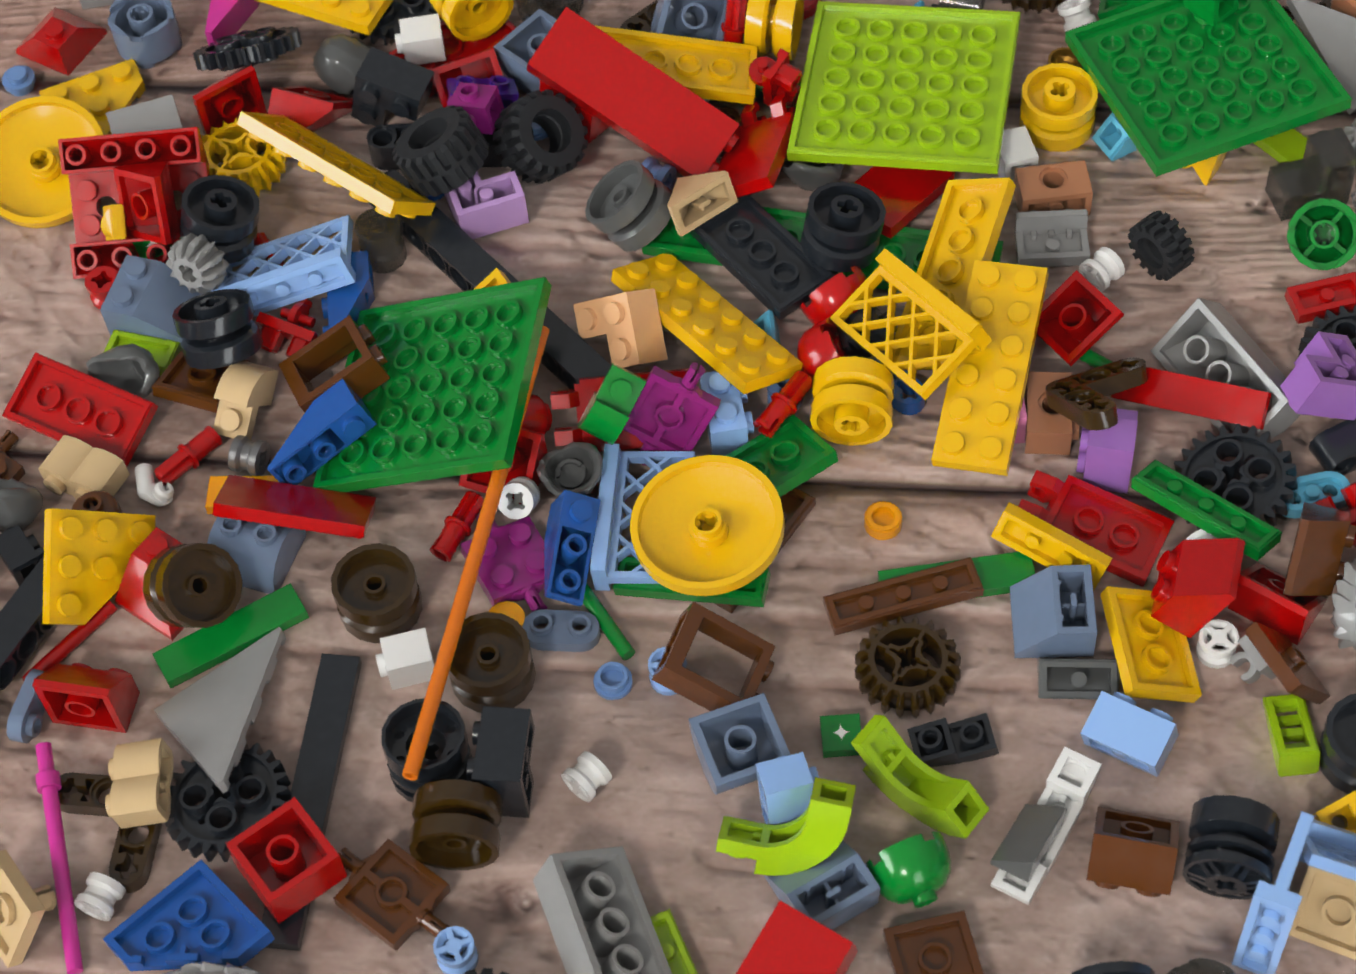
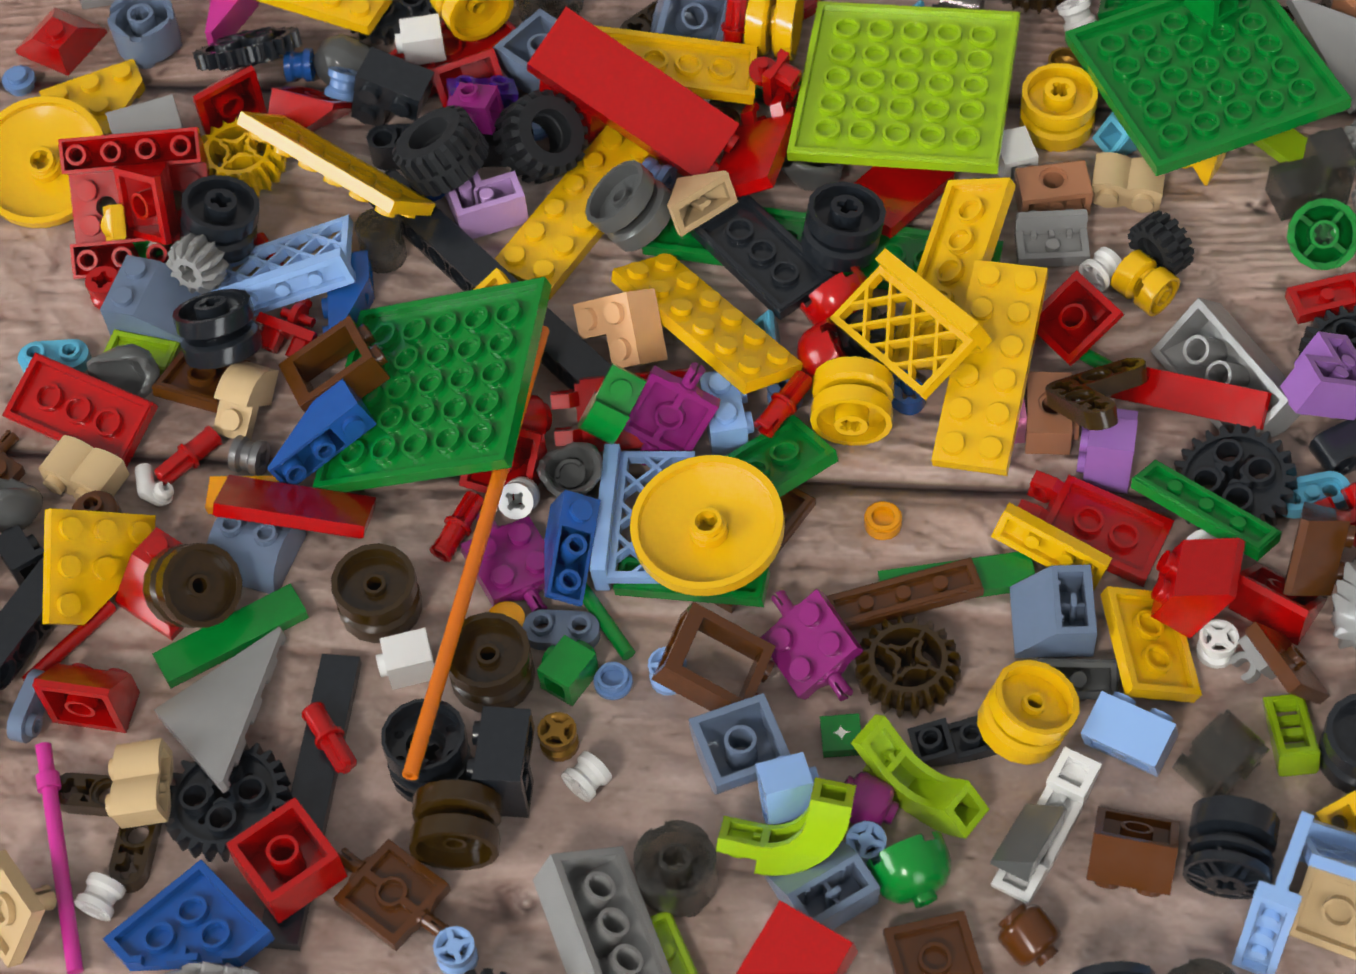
none -> medium azure plate [18,339,92,373]
none -> blue wheel [283,48,316,82]
none -> red axle [301,702,357,774]
none -> medium blue wheel [324,66,358,102]
none -> yellow plate [495,125,663,300]
none -> green brick [537,635,599,706]
none -> pearl gold wheel [537,712,579,762]
none -> clear smoke brick [633,820,719,917]
none -> magenta plate [760,589,864,701]
none -> magenta head [844,771,899,826]
none -> light blue wheel [846,821,887,866]
none -> yellow wheel [977,660,1079,765]
none -> reddish brown head [998,903,1061,967]
none -> tan brick [1091,152,1165,213]
none -> yellow wheel [1110,249,1180,316]
none -> clear smoke brick [1172,709,1270,798]

